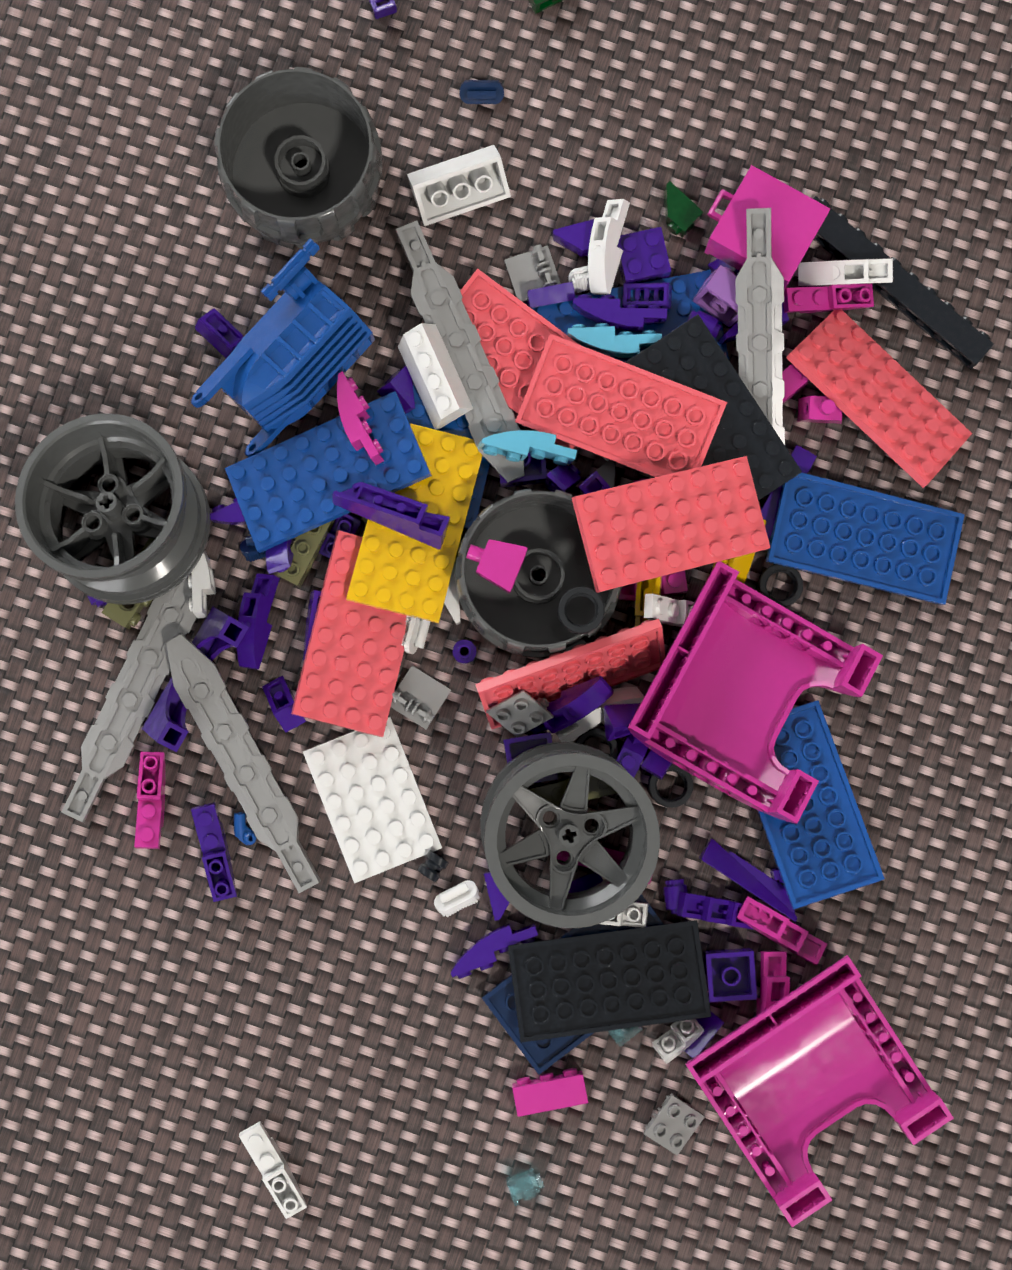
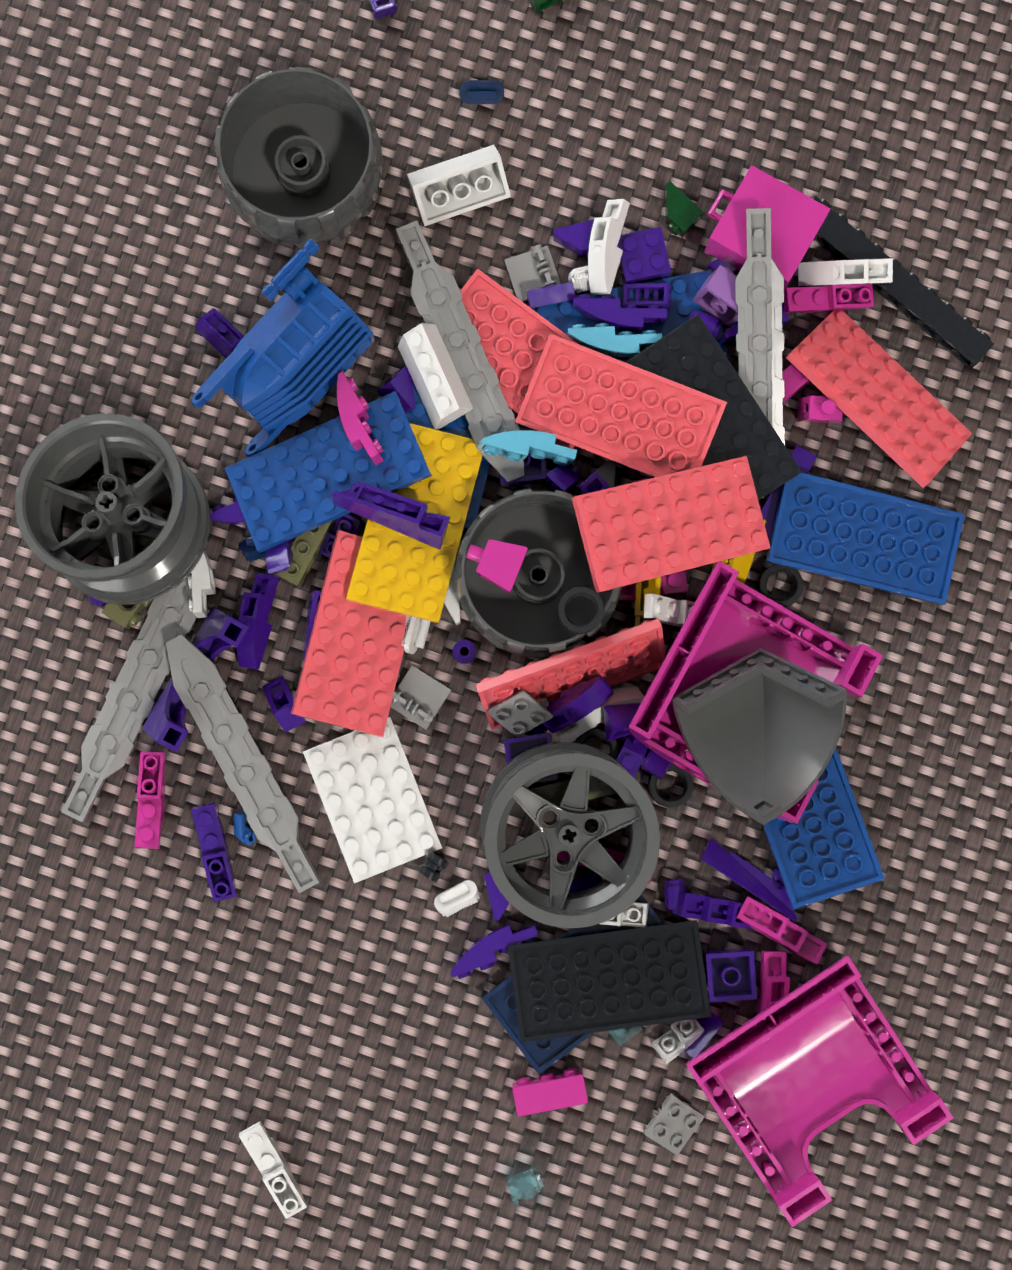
none -> dark grey panel [672,648,847,825]

